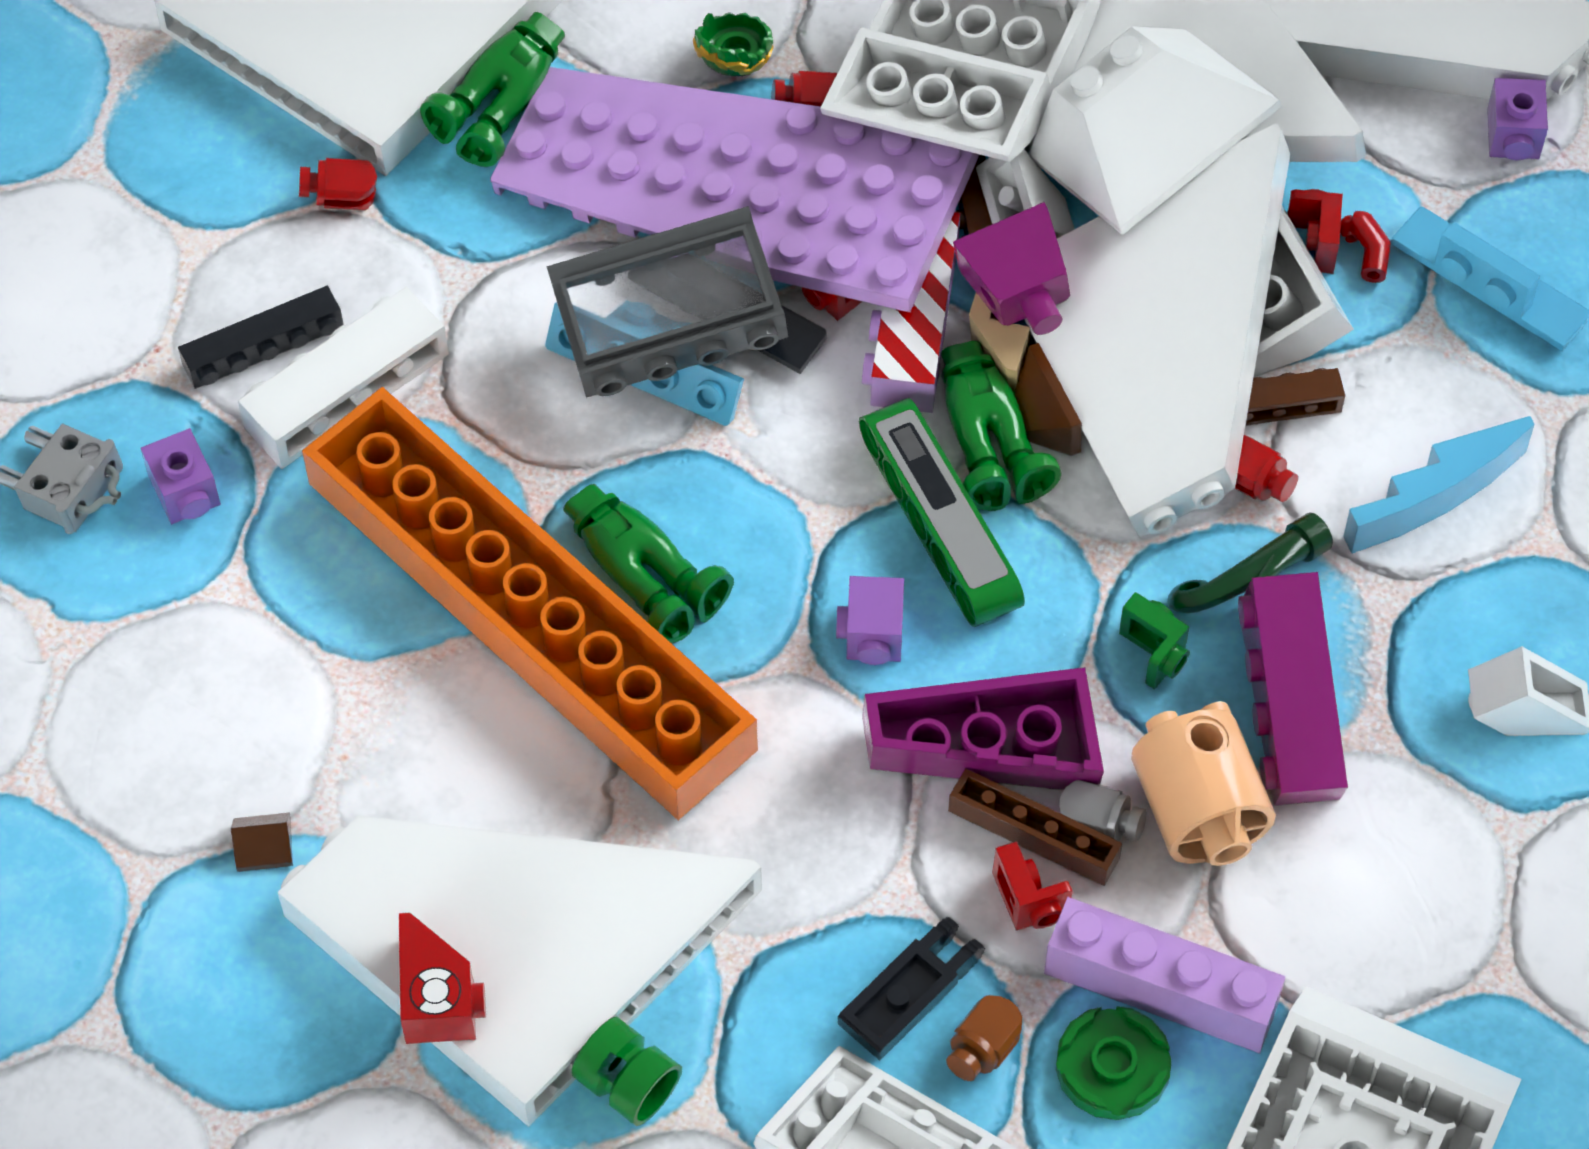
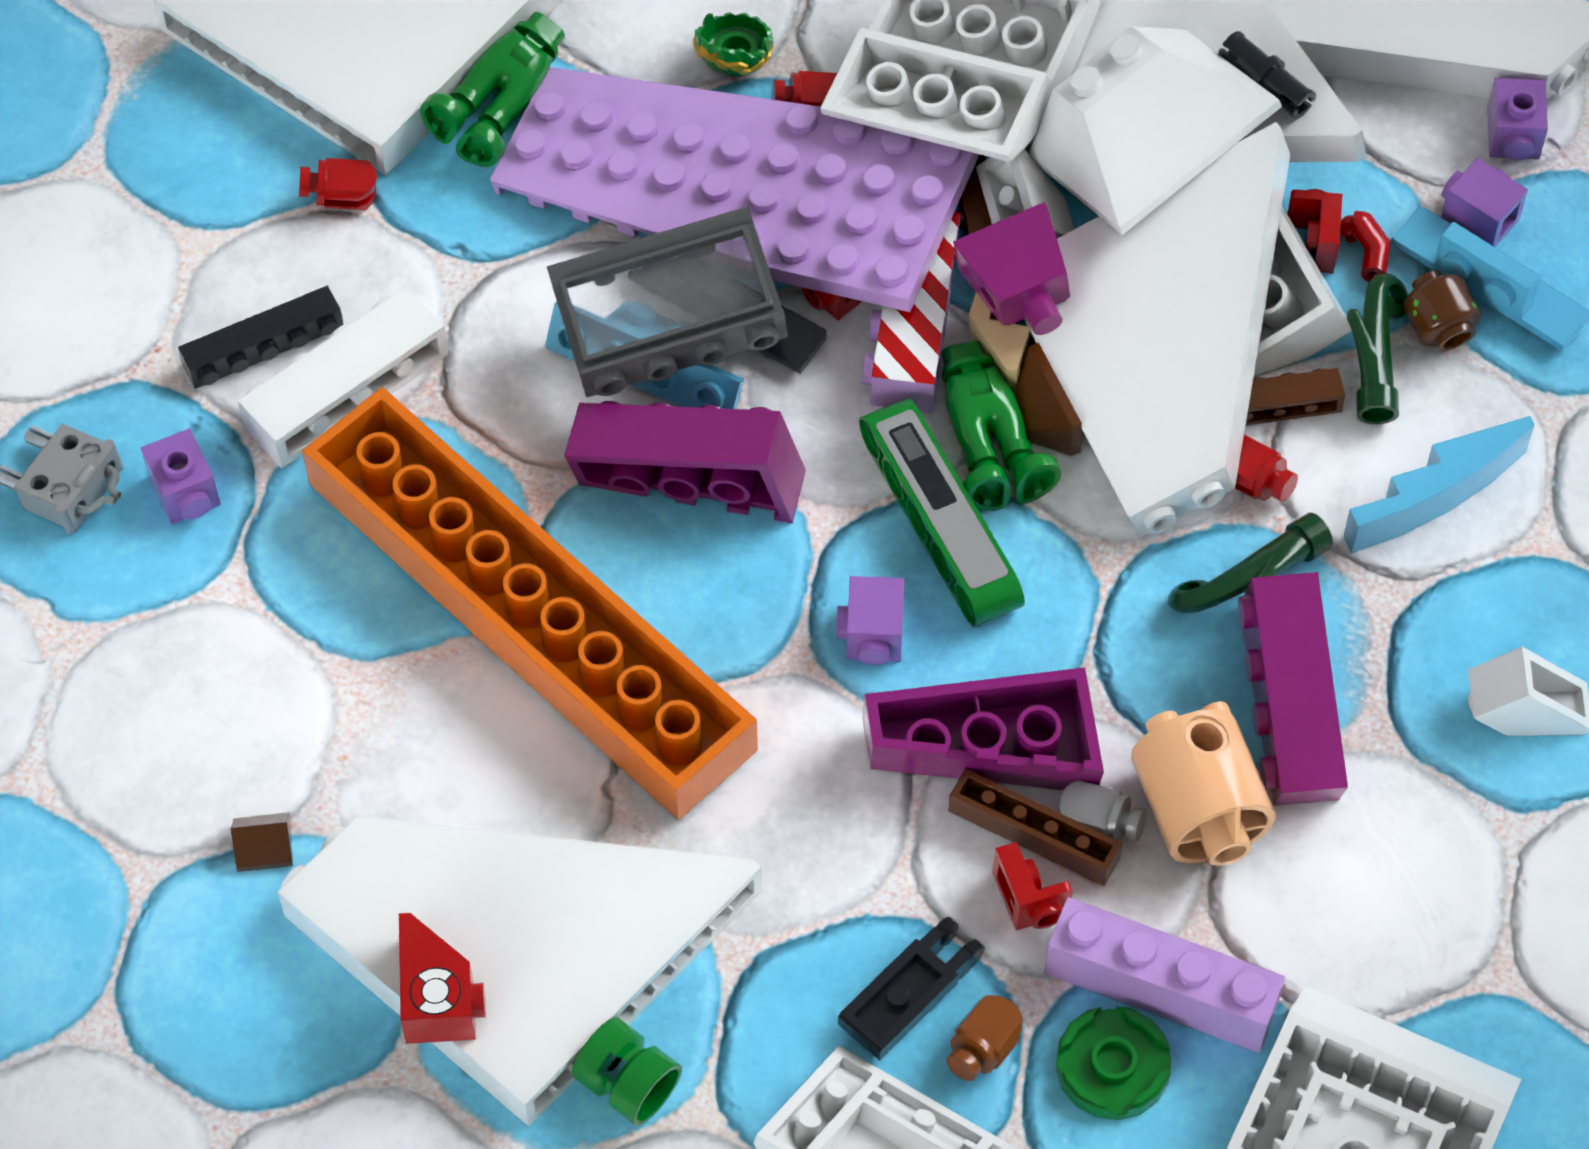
green piece [563,484,734,643] -> none
green bracket [1119,592,1190,689] -> none
none -> magenta wedge [564,401,806,524]
none -> black pin [1218,31,1316,119]
none -> dark green plant [1346,273,1408,424]
none -> reddish brown head [1403,270,1481,351]
none -> medium lavender brick [1441,158,1528,247]

